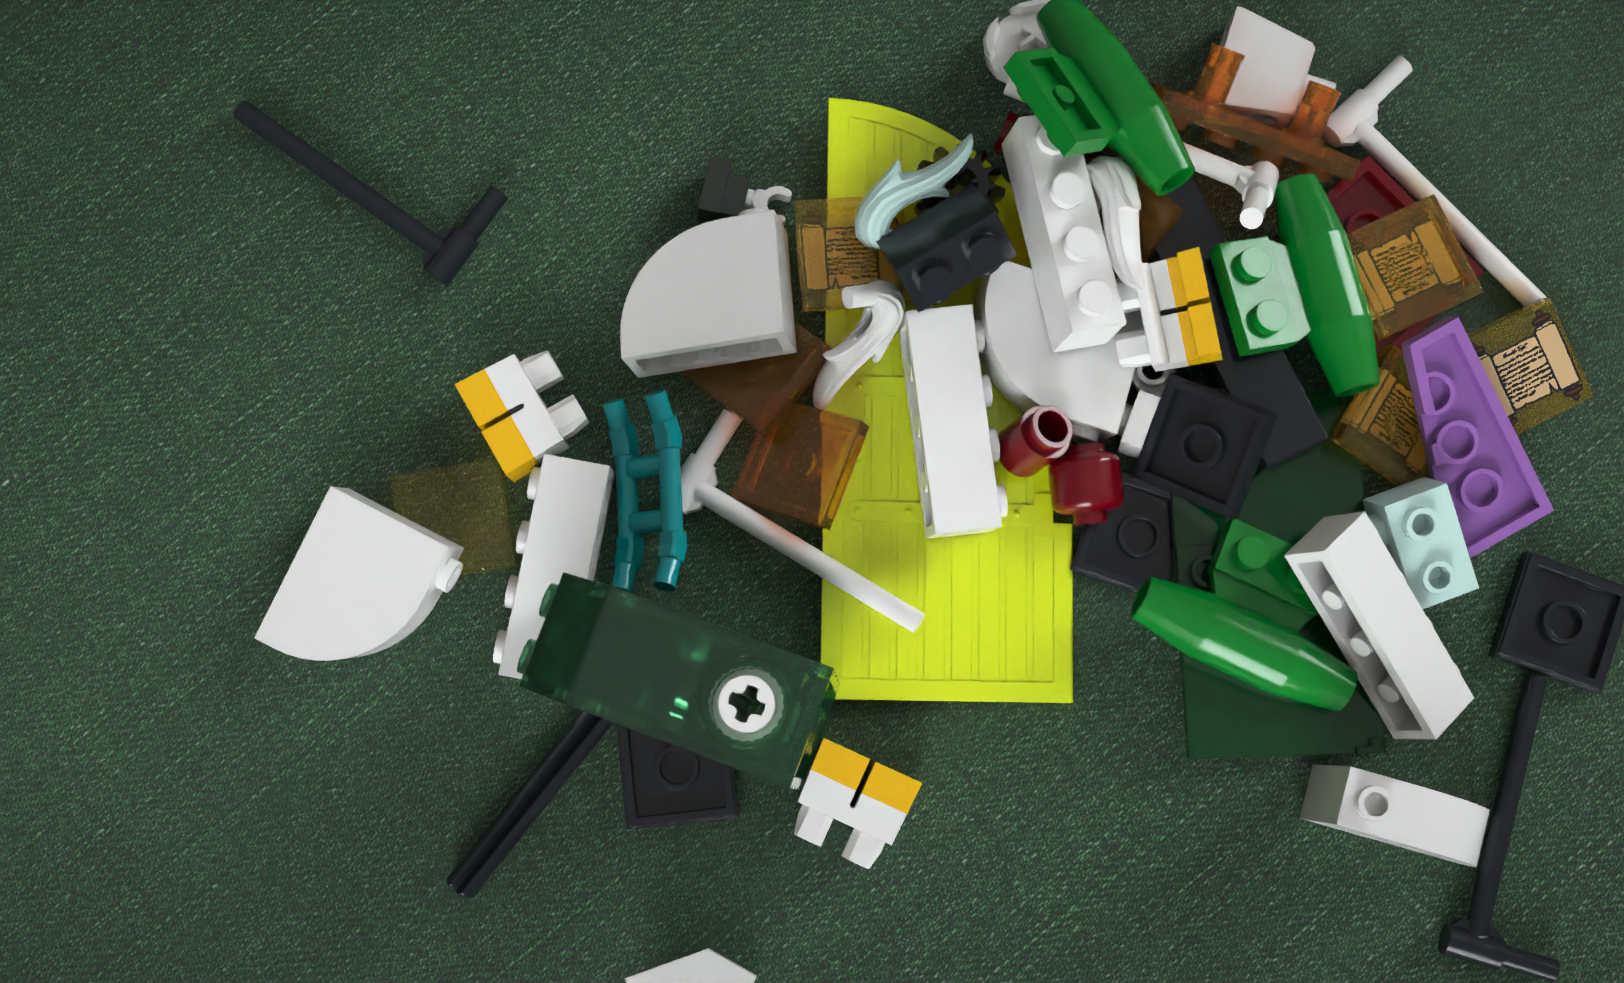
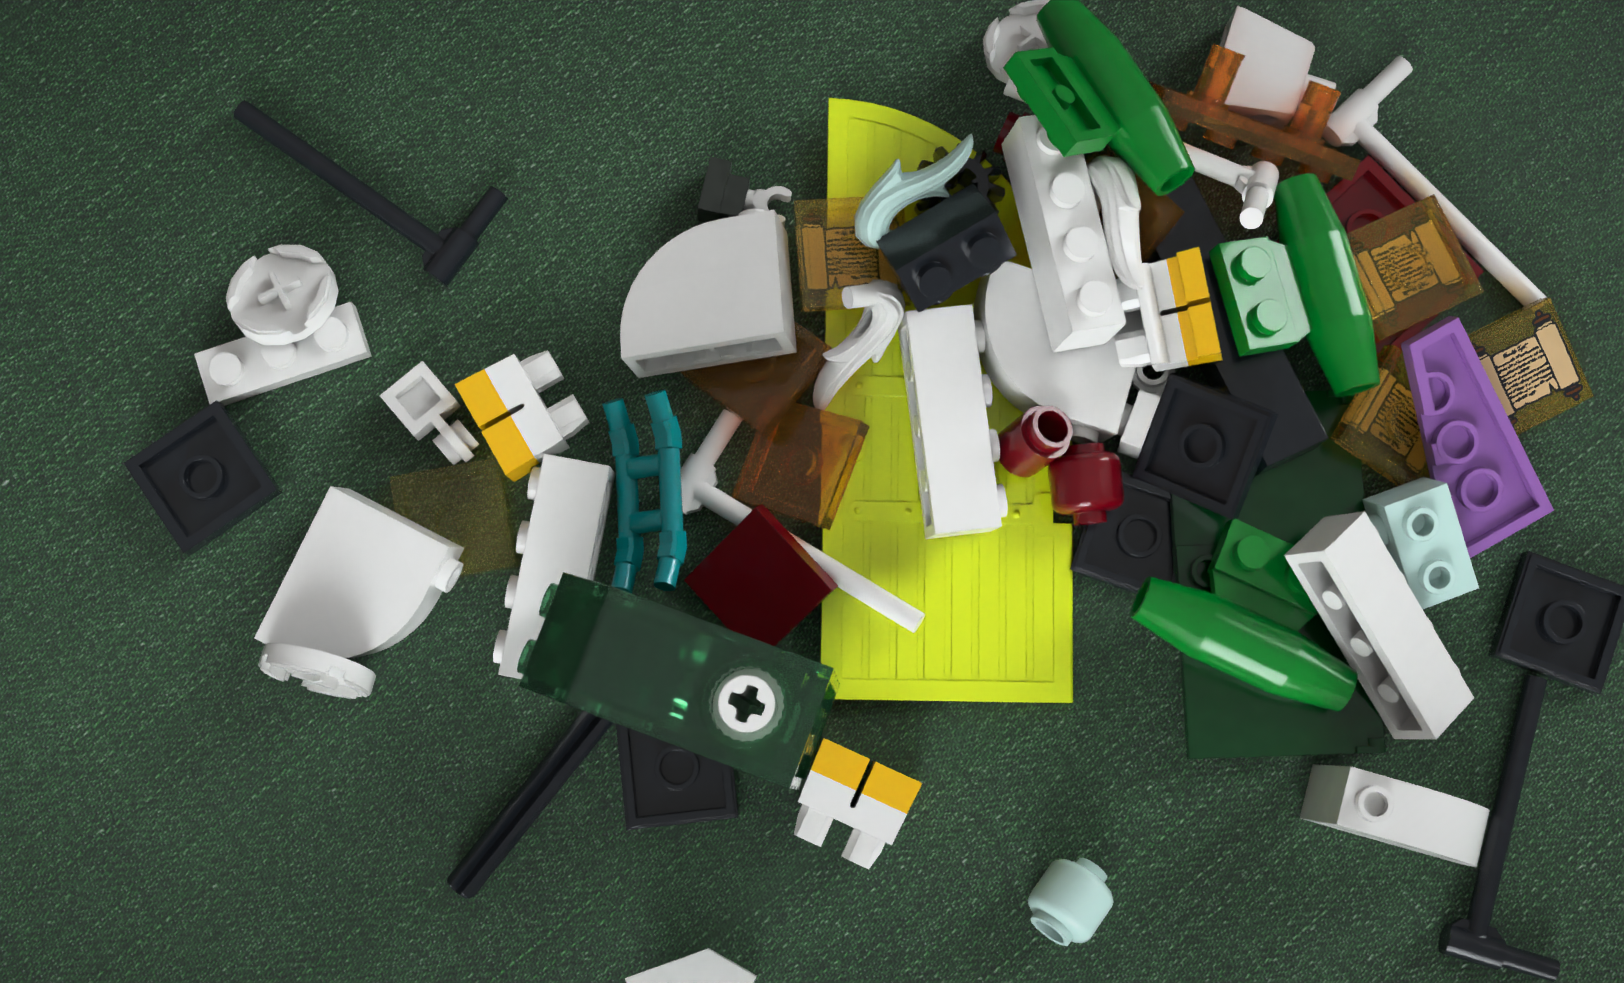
none -> black plate [124,400,283,555]
none -> white plate [194,302,372,406]
none -> white tile [226,244,339,345]
none -> white tile [258,643,376,699]
none -> white plate [380,361,479,465]
none -> dark red tile [684,504,838,662]
none -> light aqua head [1028,858,1114,946]

